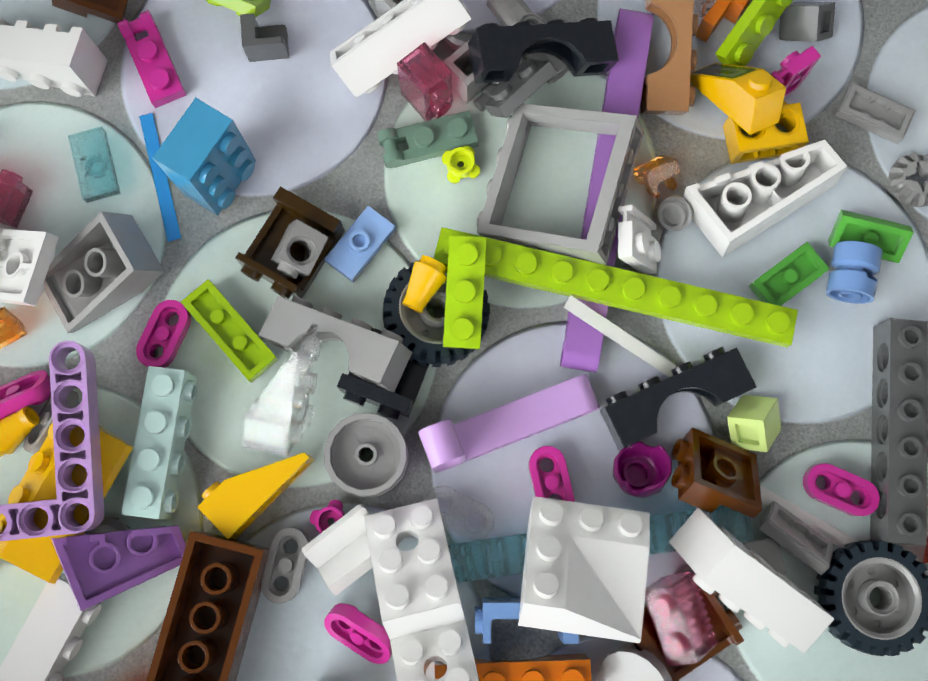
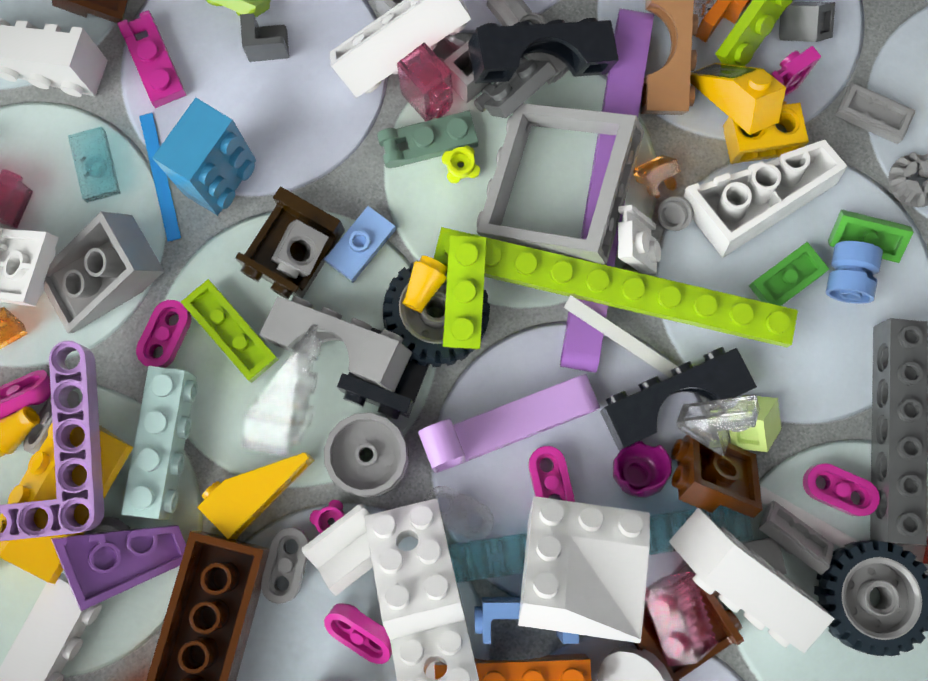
none -> clear slope [676,395,760,456]

